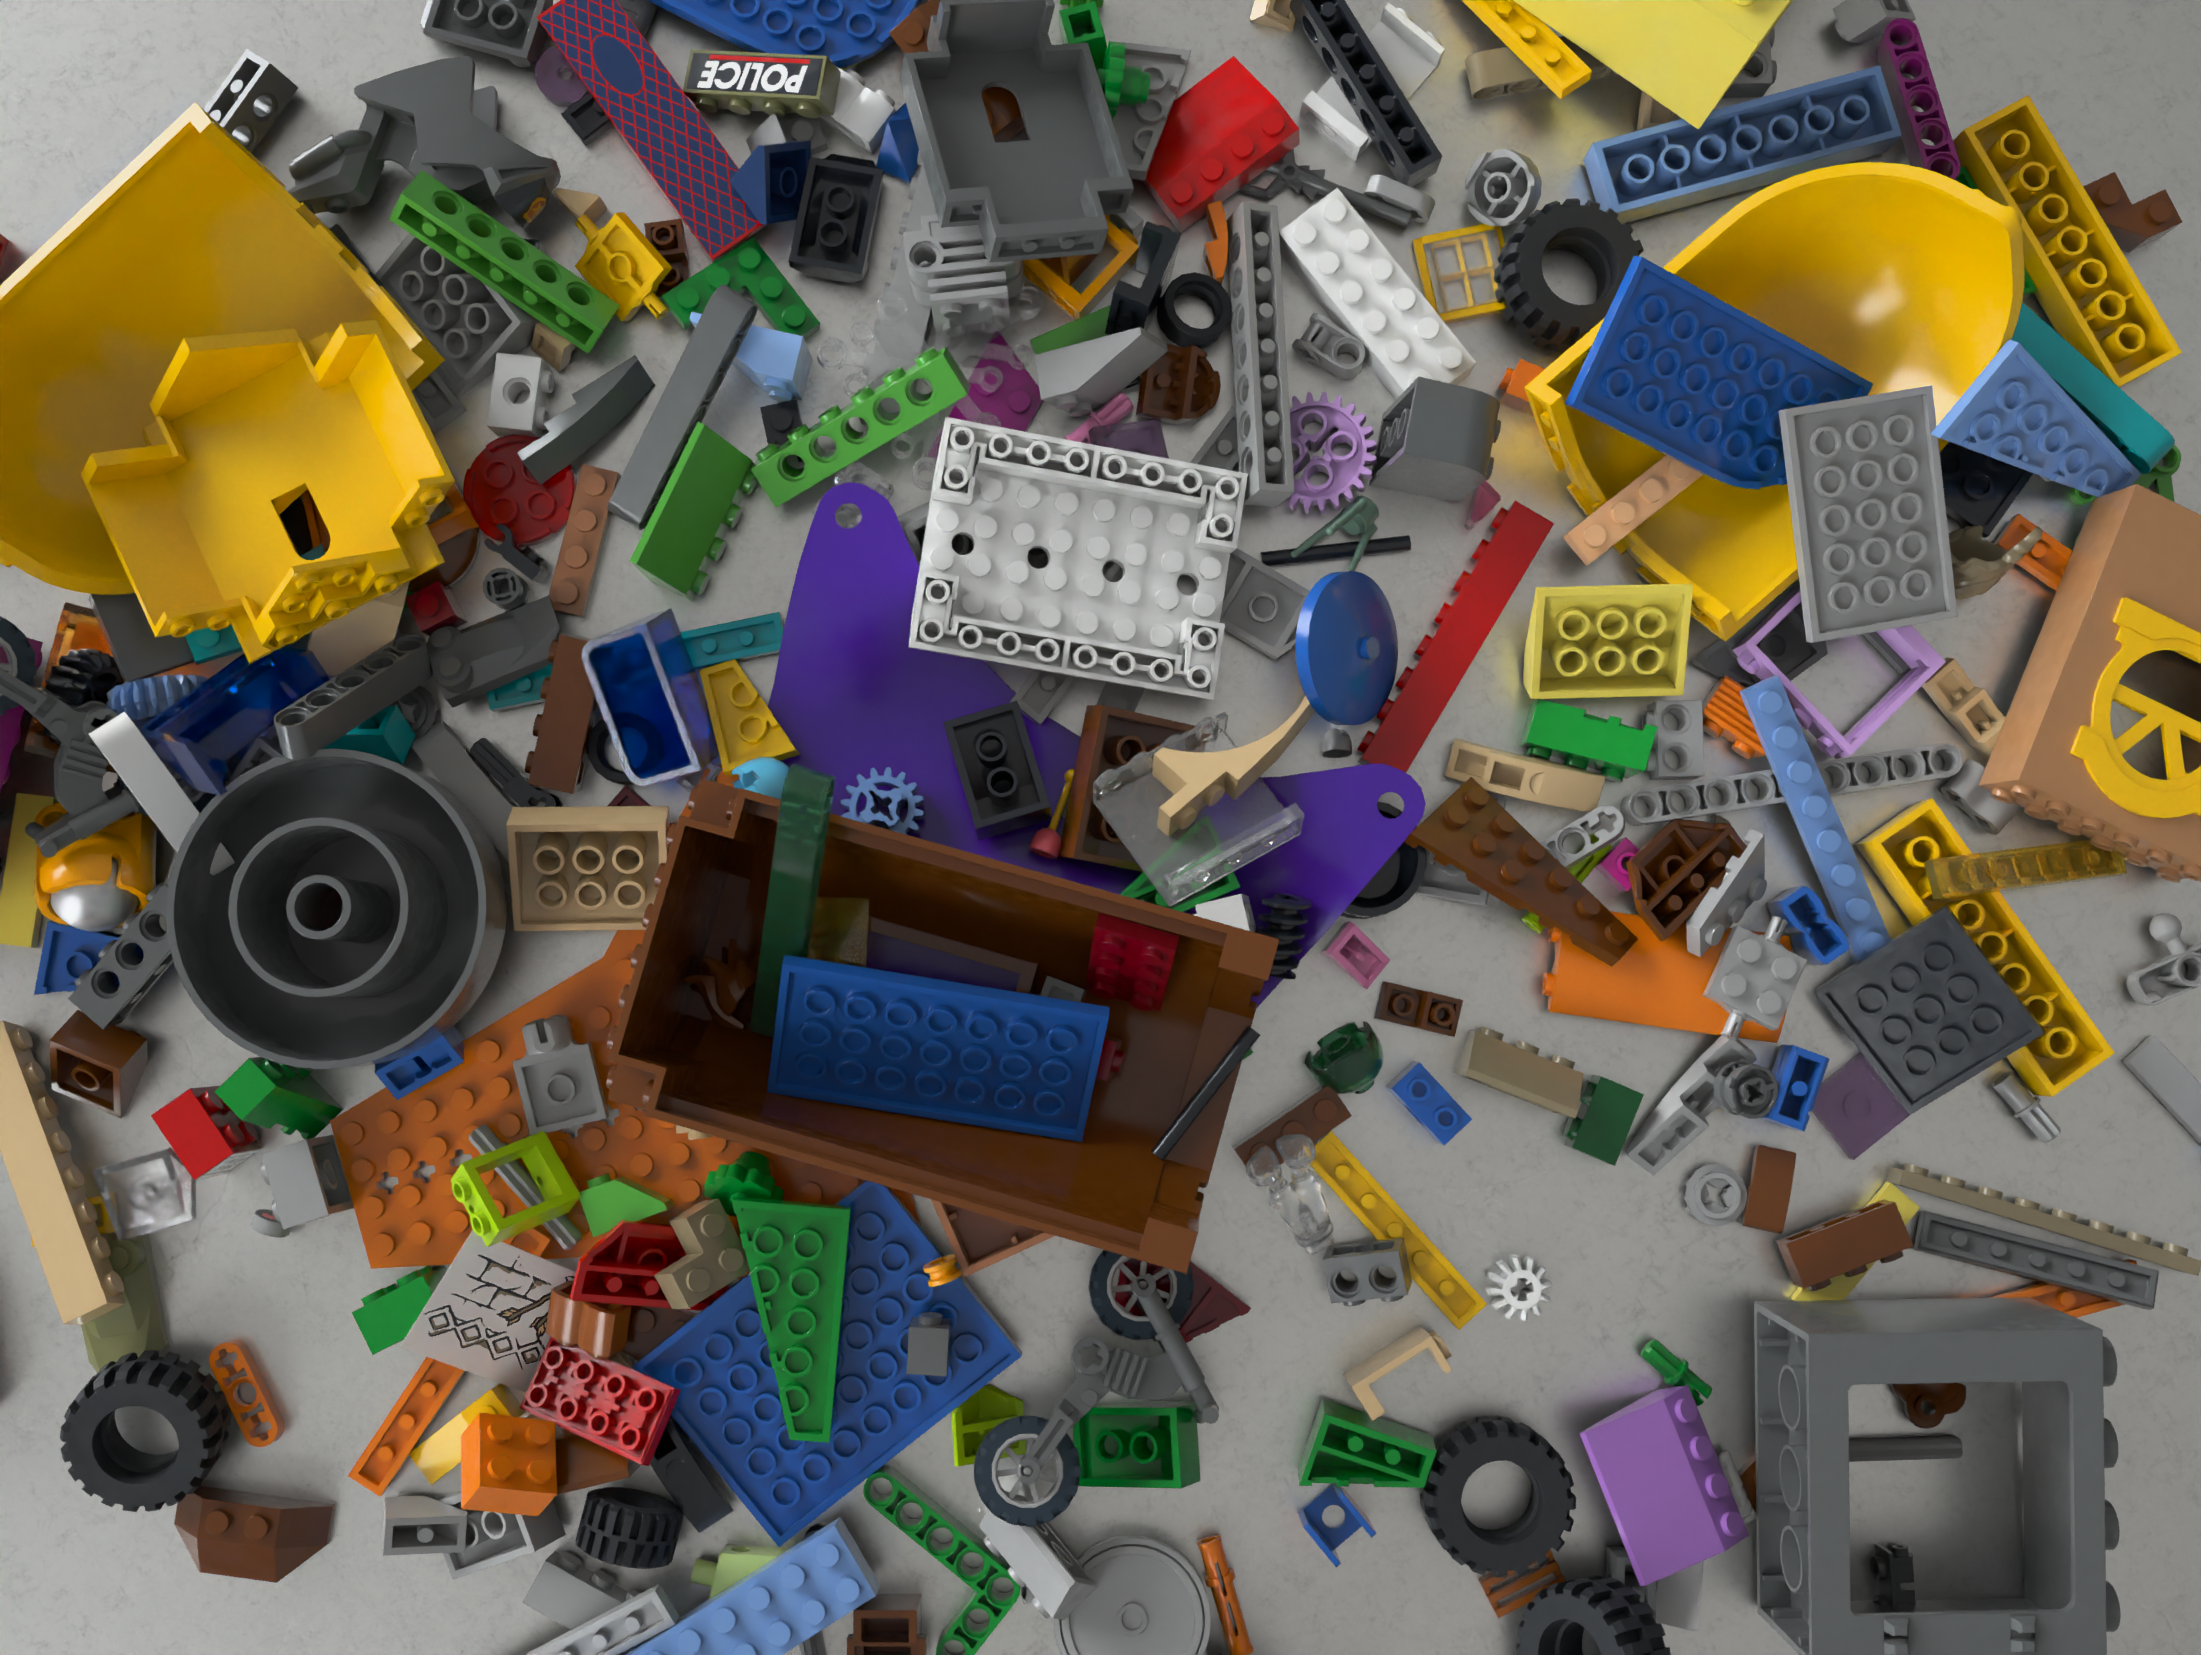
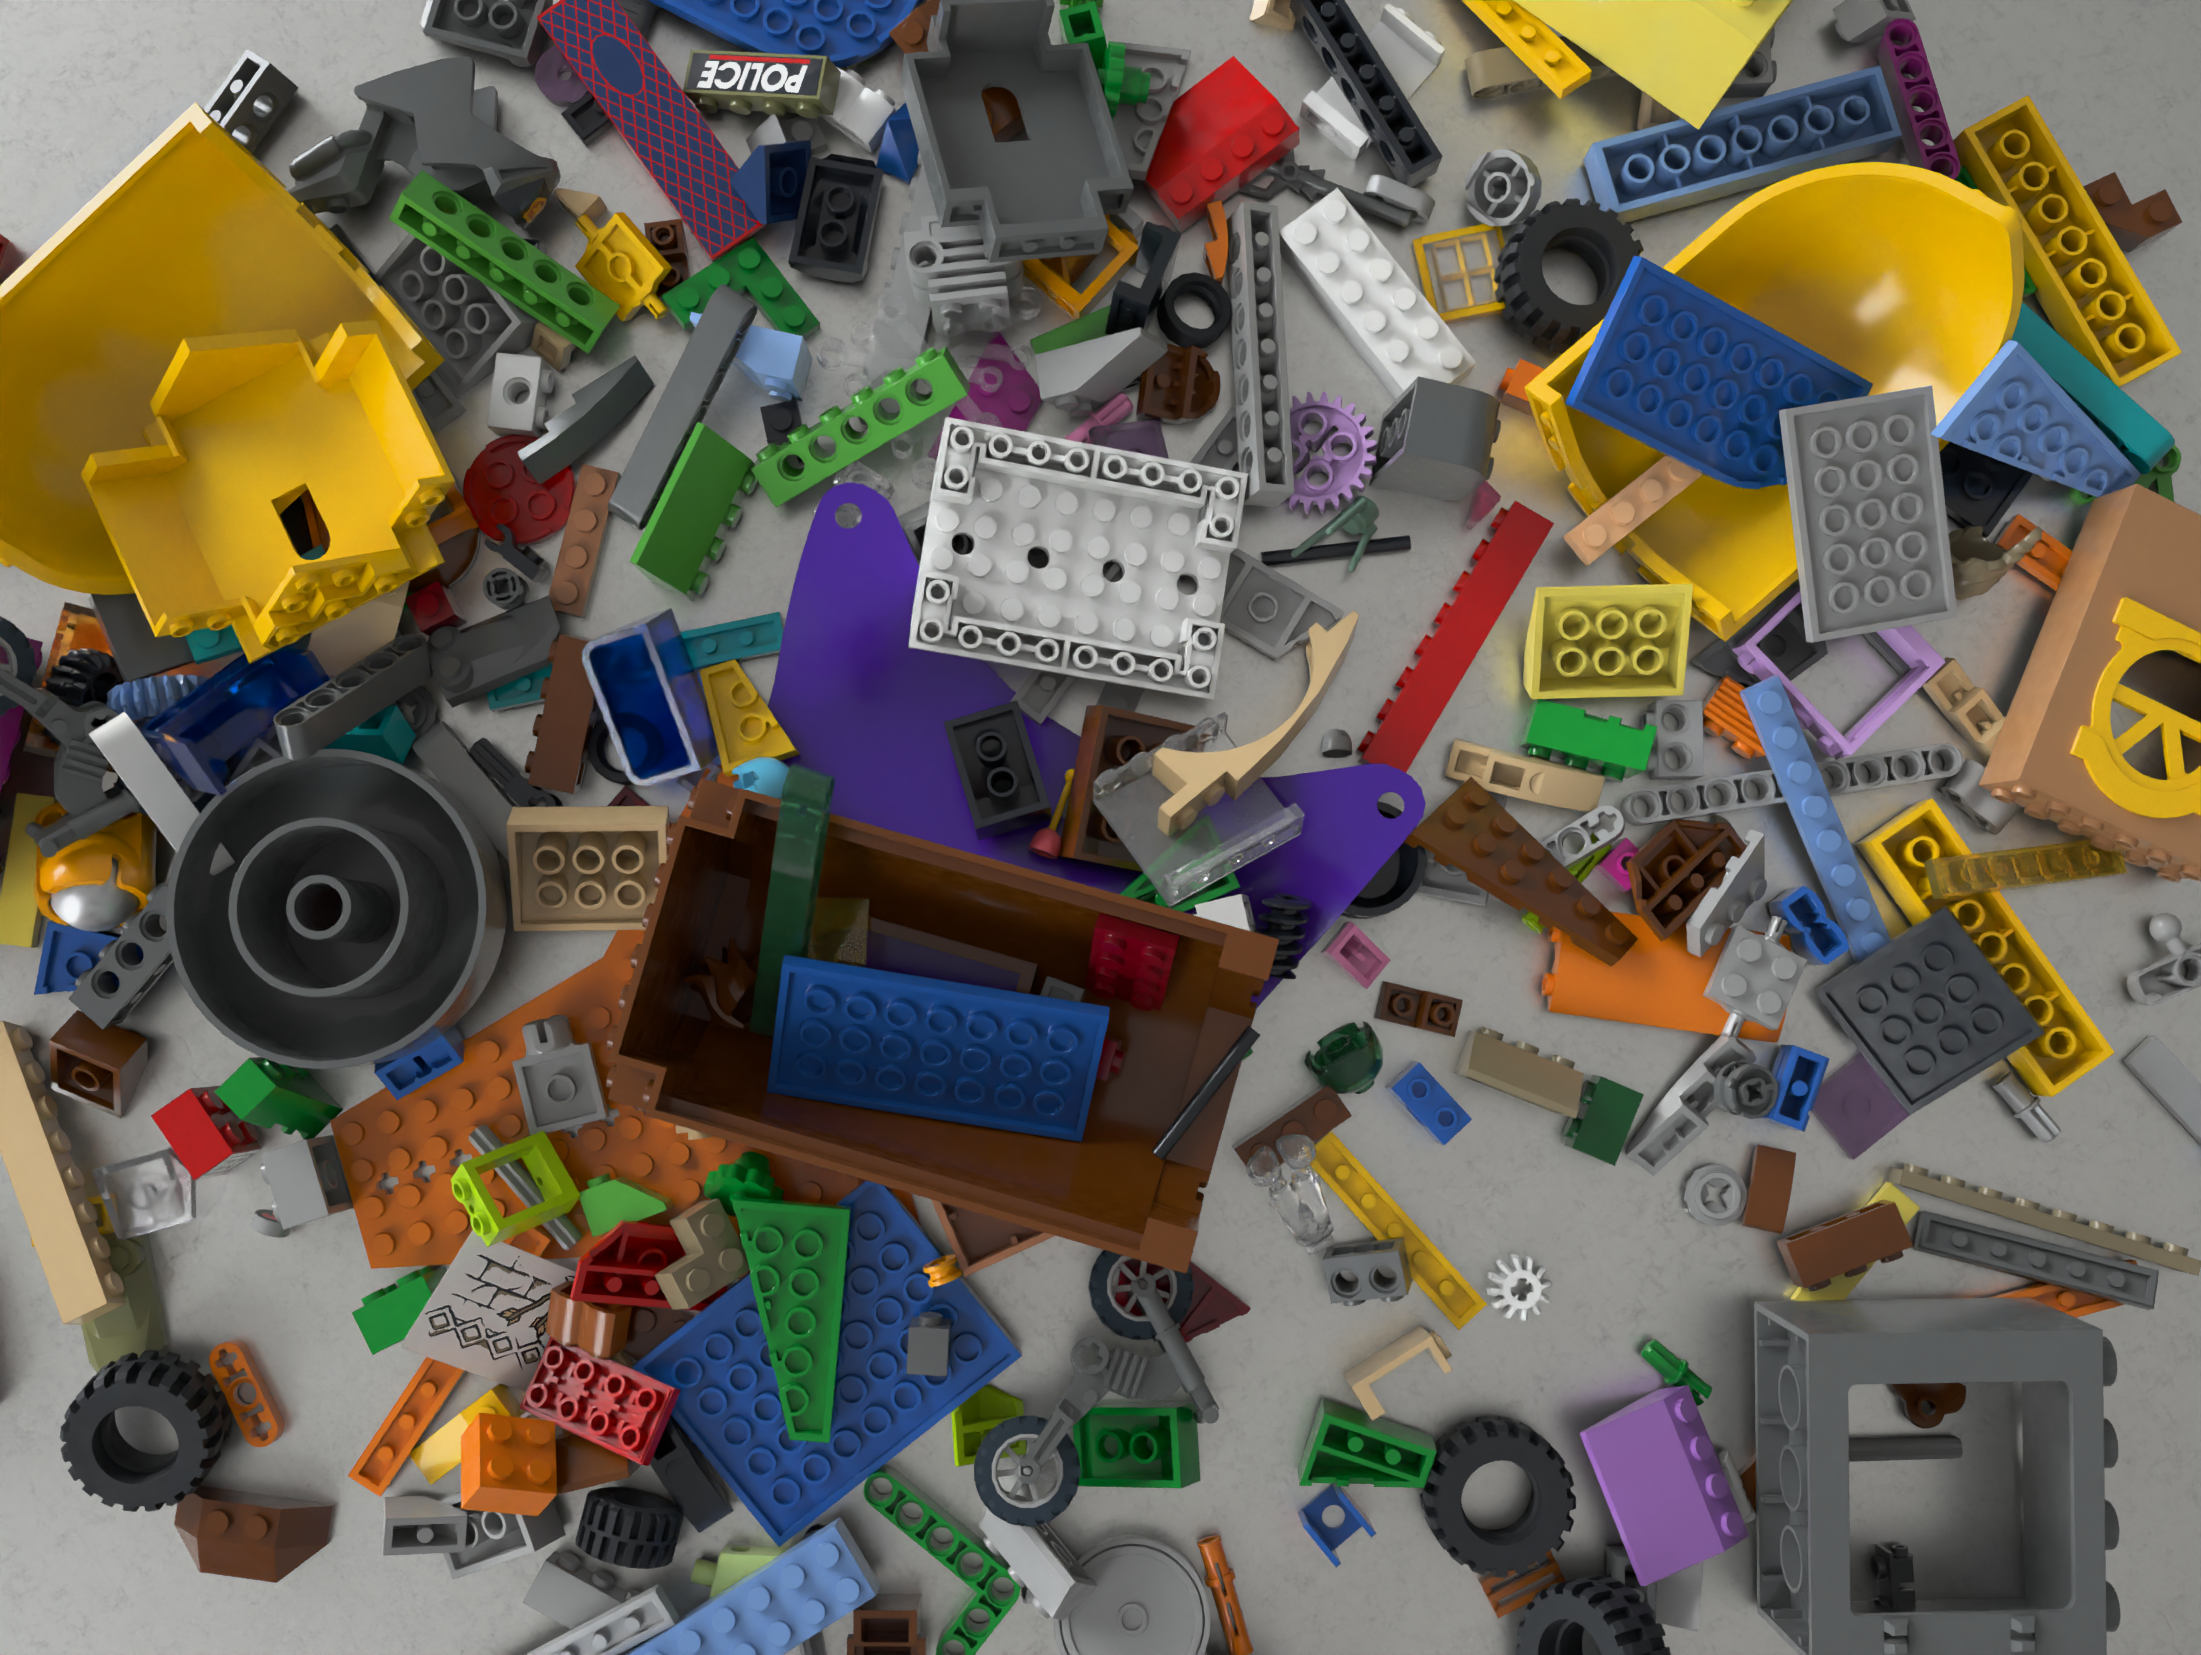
medium blue gear [841,767,925,835] -> none
light grey piece [1292,313,1365,380] -> none
blue dish [1295,571,1398,725] -> none

